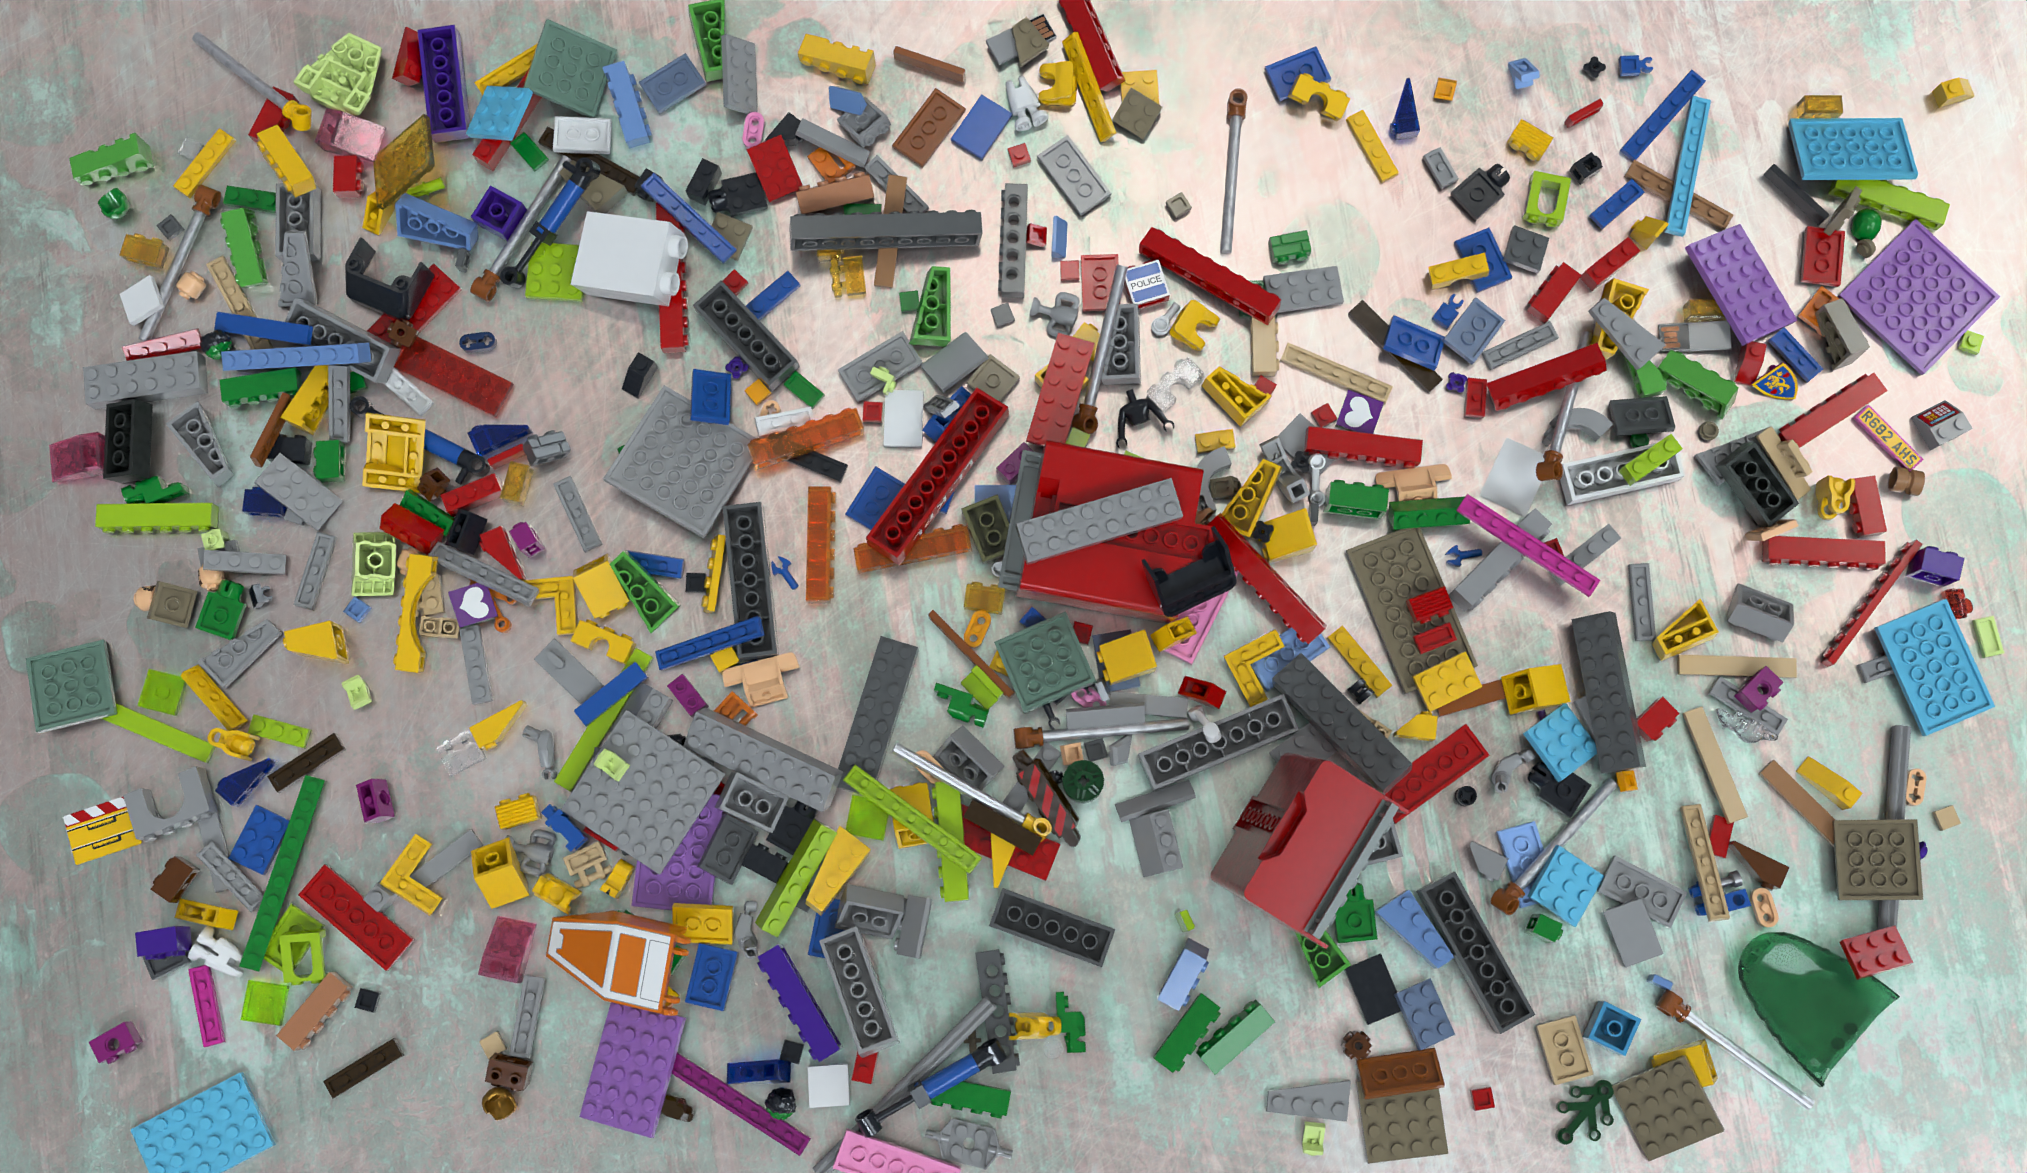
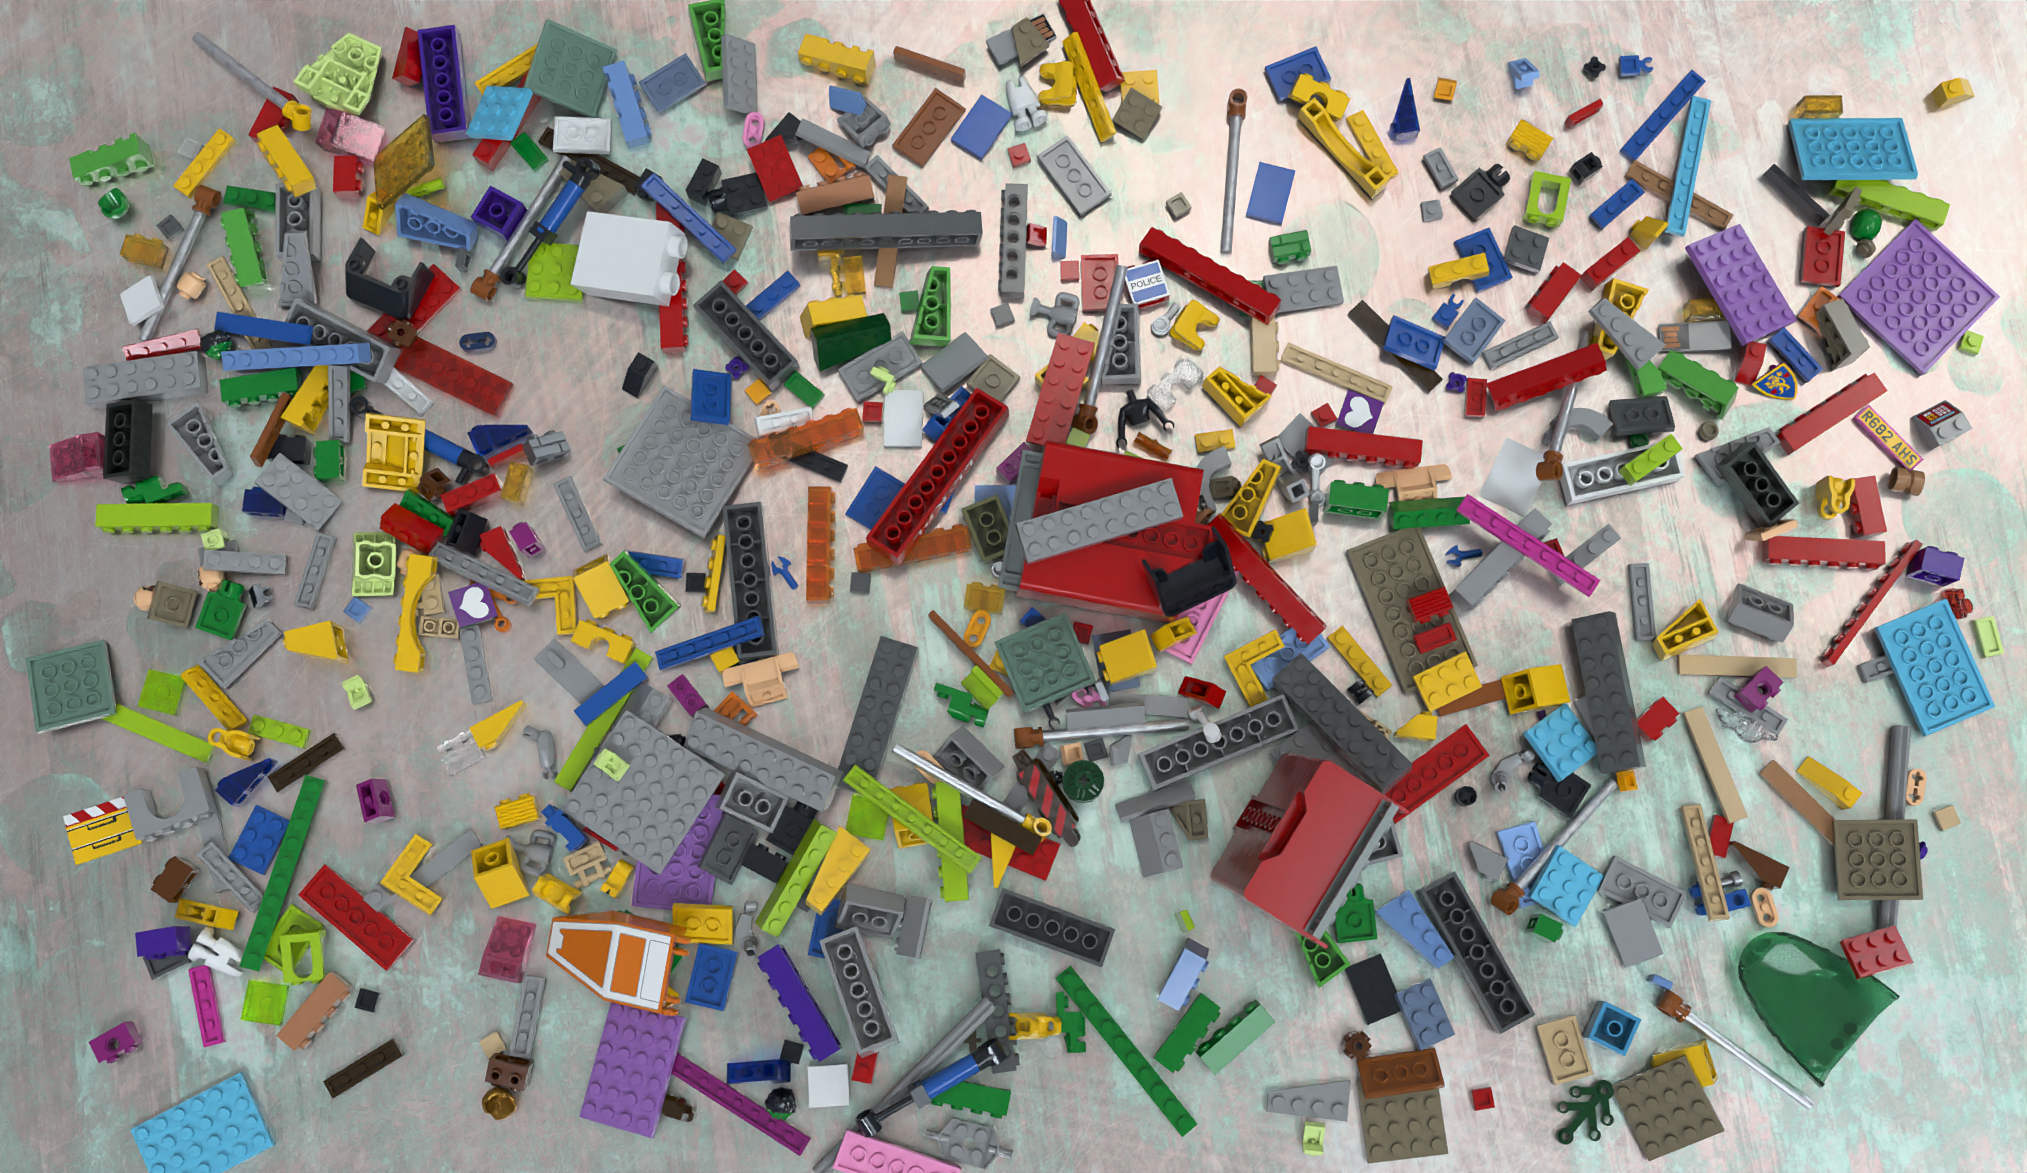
tan bracket [1756,427,1813,500] -> none
none -> yellow wedge [800,294,867,338]
none -> dark green wedge [811,313,892,372]
none -> dark grey tile [850,572,871,594]
none -> green plate [1055,966,1198,1137]
none -> clear orange pin [1134,431,1172,461]
none -> dark tan wing [1168,799,1209,841]
none -> tile [1246,161,1296,225]
none -> yellow arch [1298,97,1390,198]
none -> light grey plate [1420,199,1443,222]

